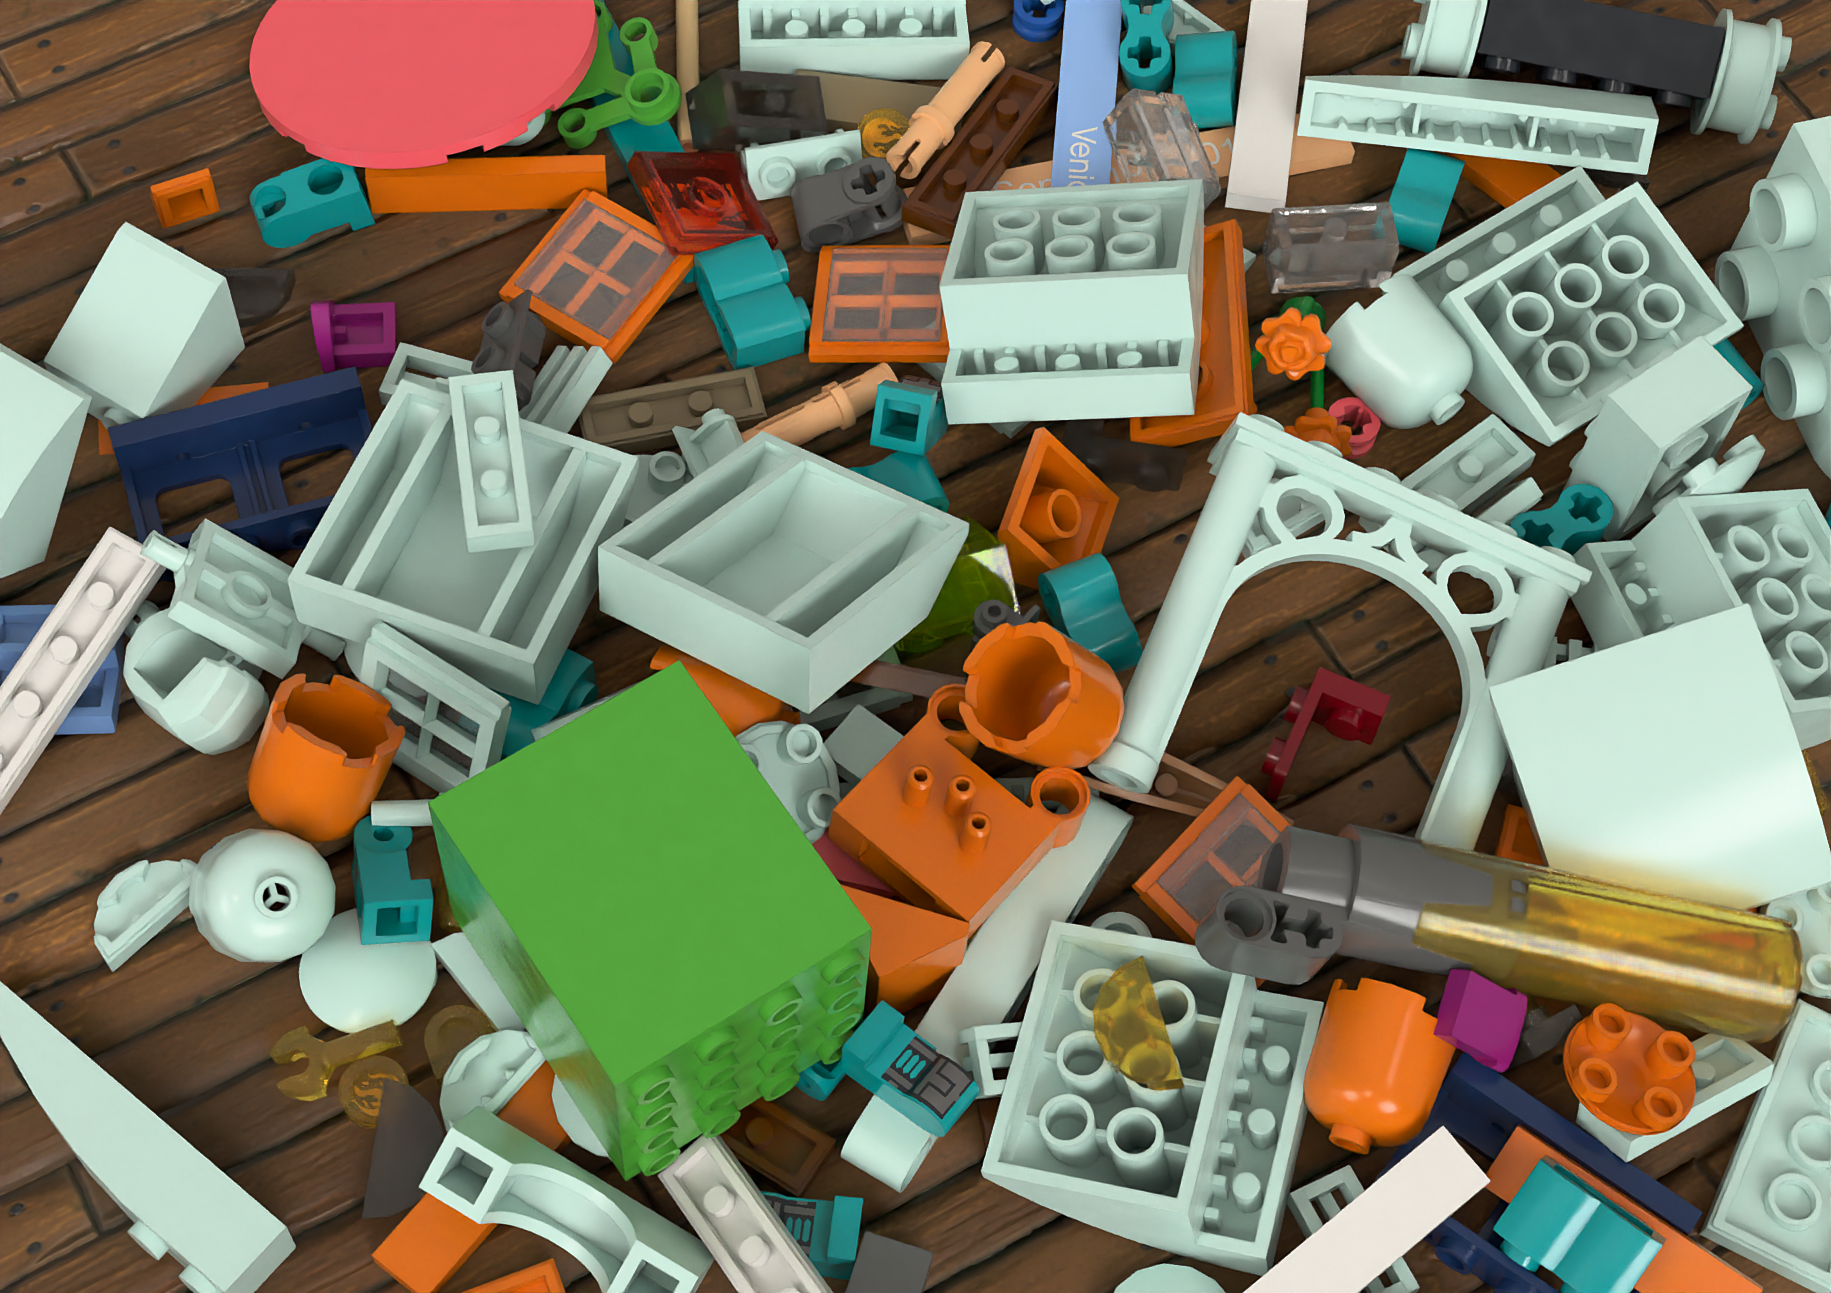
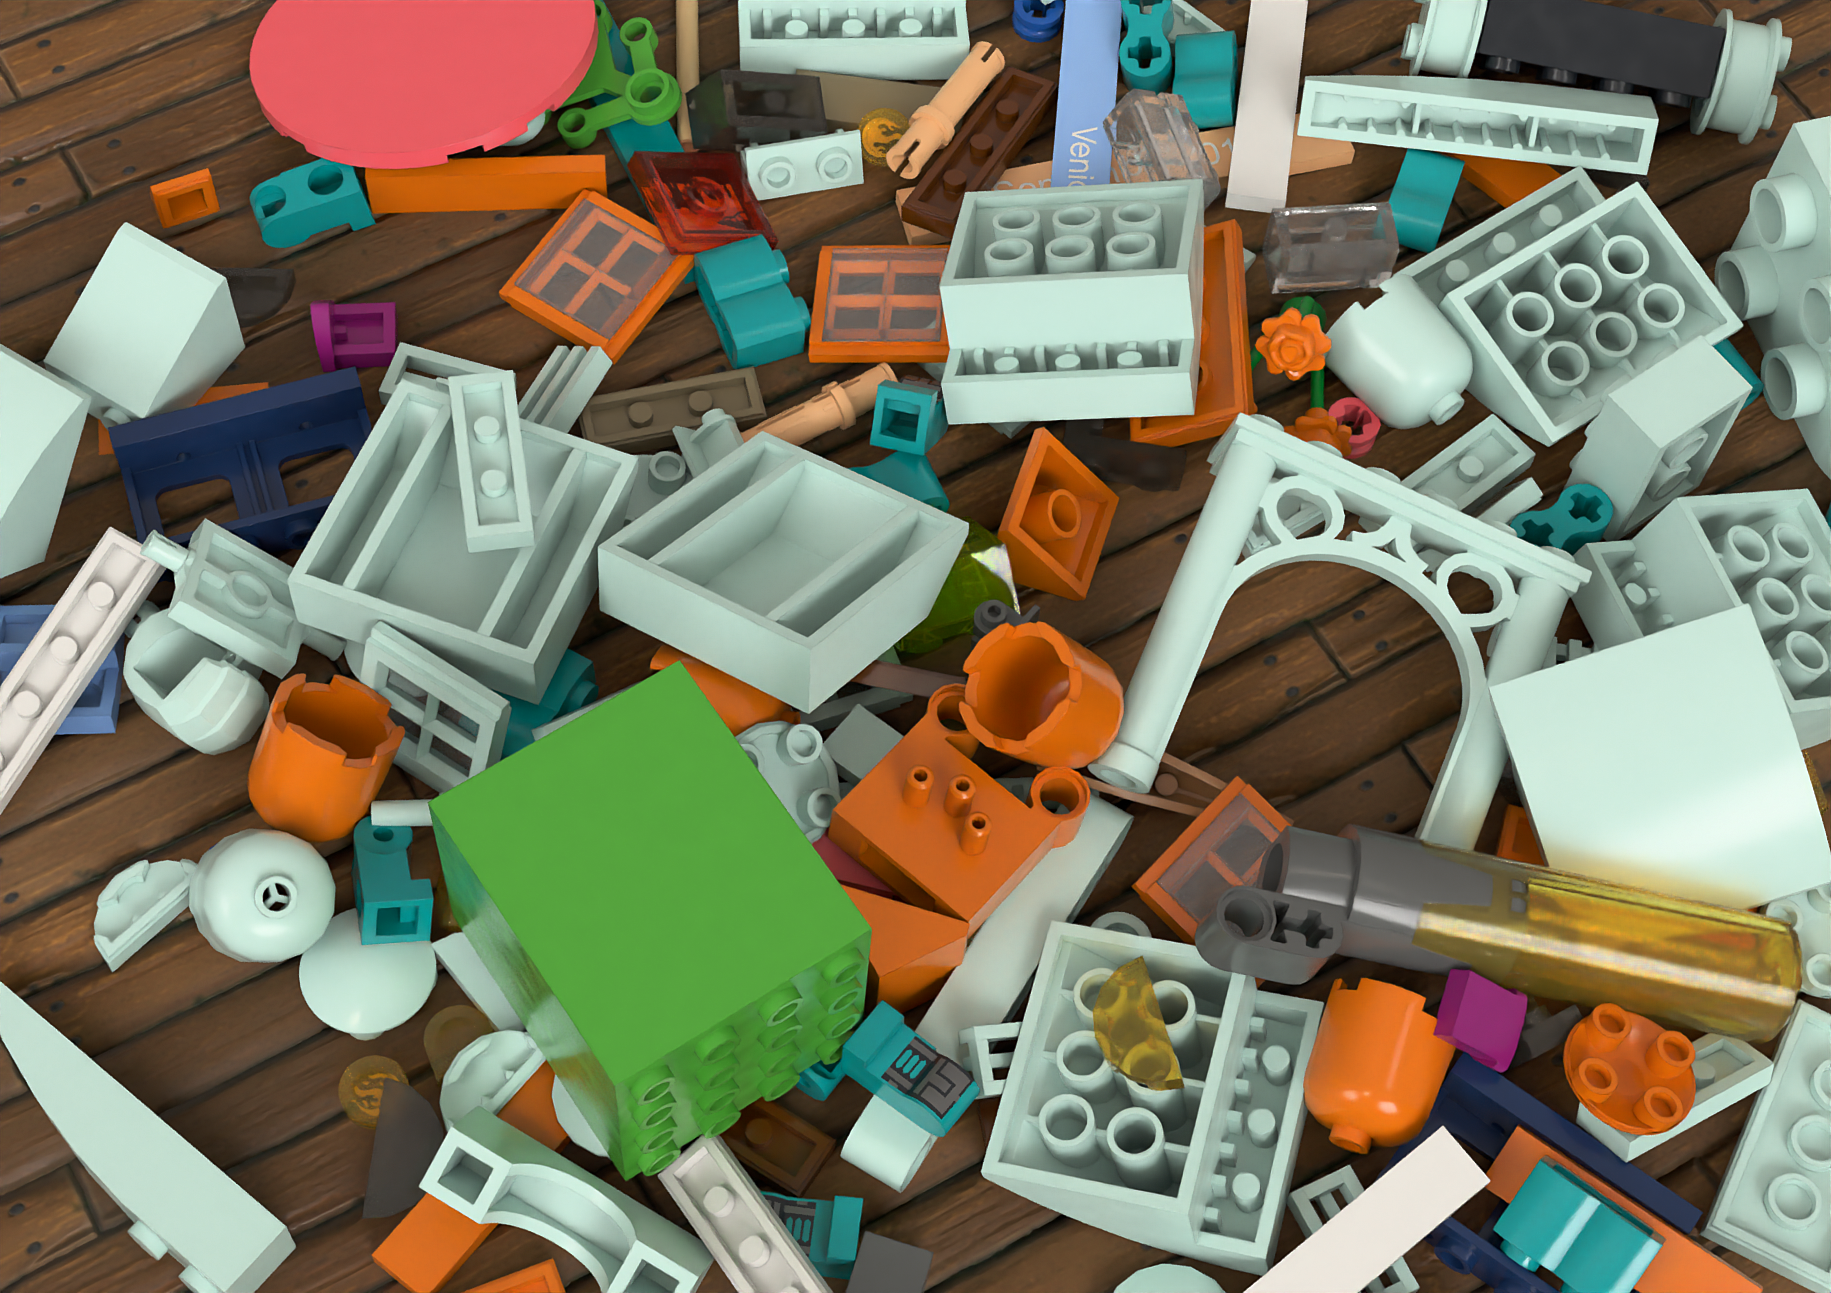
clear yellow bar [269,1019,403,1101] -> none
dark grey hinge [471,289,546,411] -> none
dark grey piece [790,157,907,254] -> none
teal axle [1038,553,1143,674] -> none
dark red bracket [1261,667,1392,802] -> none
light aqua dish [1651,435,1765,516] -> none

